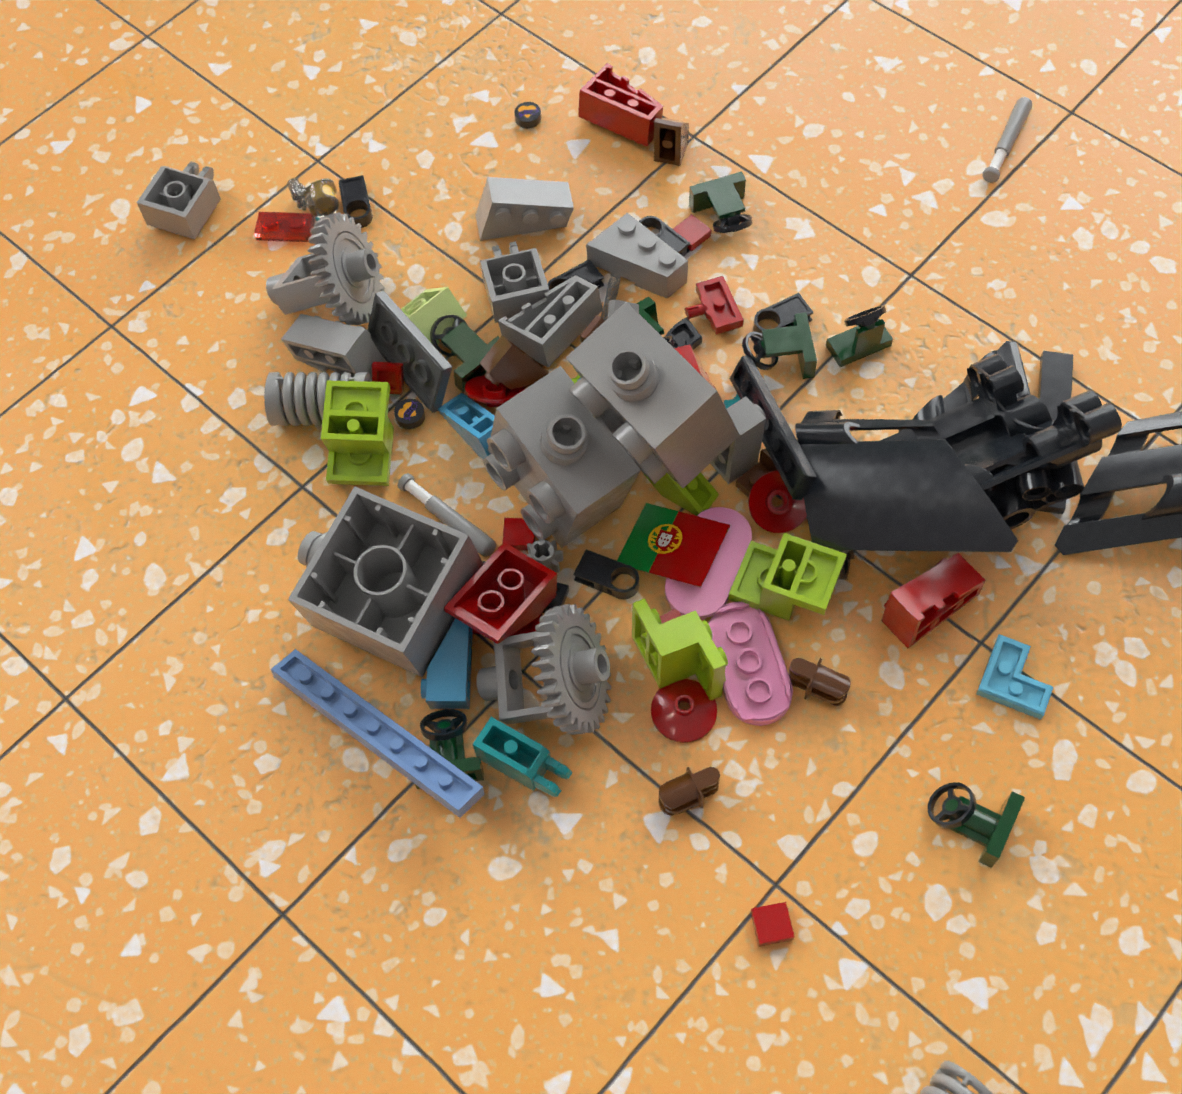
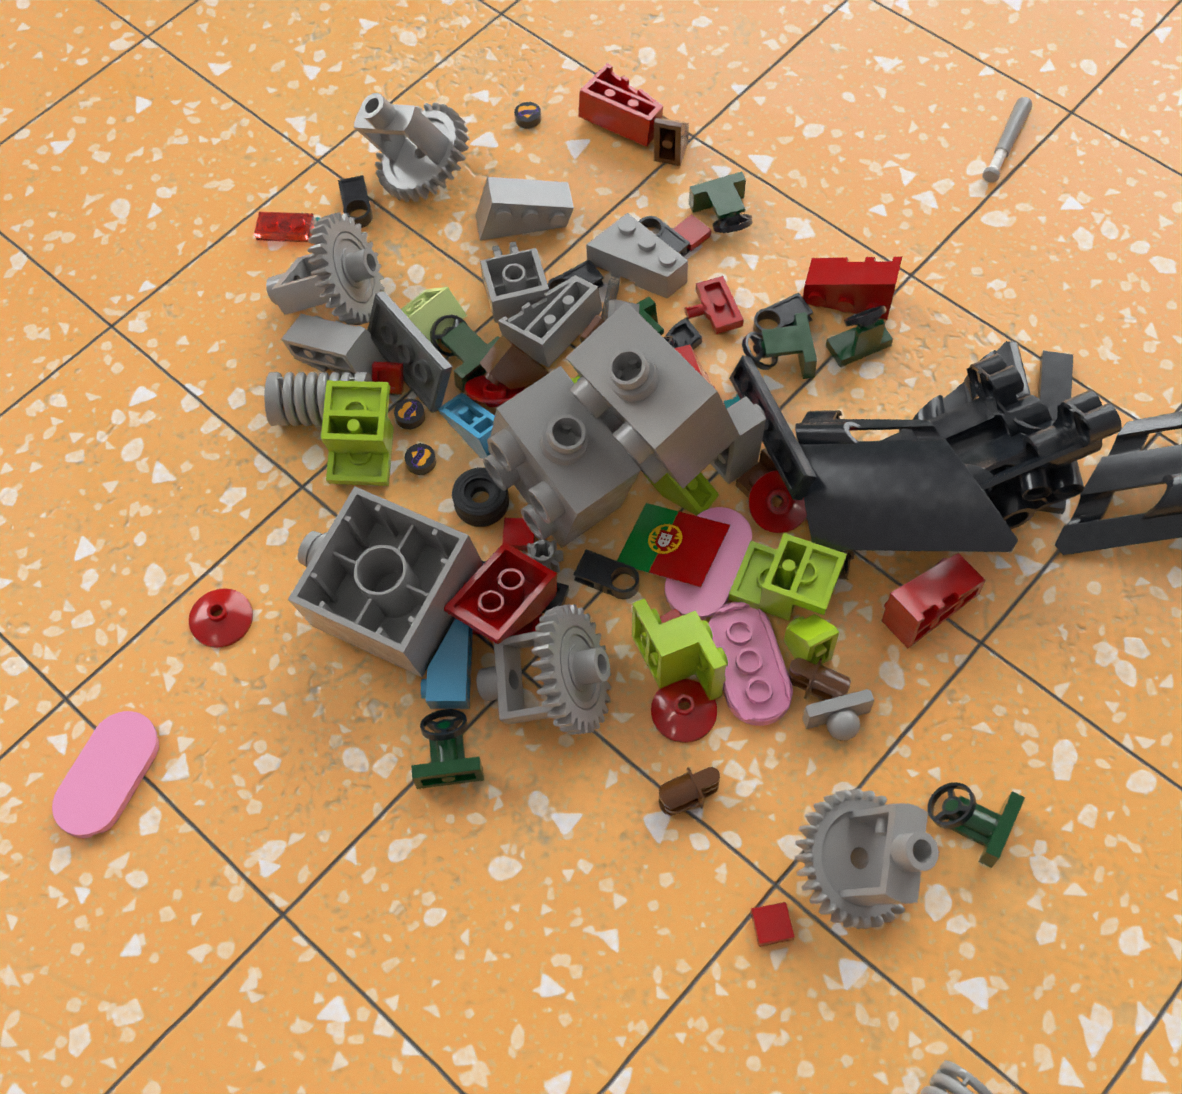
light grey hinge [136,162,221,239] -> none
medium blue plate [271,649,485,818] -> none
clear smoke piece [287,178,339,218] -> none
light grey piece [397,473,496,556] -> none
teal hinge [472,717,573,797] -> none
medium azure tile [976,634,1053,720] -> none
none -> bright pink tile [52,711,159,838]
none -> red dish [189,588,253,648]
none -> light grey piece [354,93,470,202]
none -> black tile [405,443,436,475]
none -> black tyre [452,468,509,527]
none -> lime slope [784,614,839,665]
none -> light grey piece [795,789,939,929]
none -> red wedge [803,256,903,320]
none -> light grey tile [803,689,874,741]

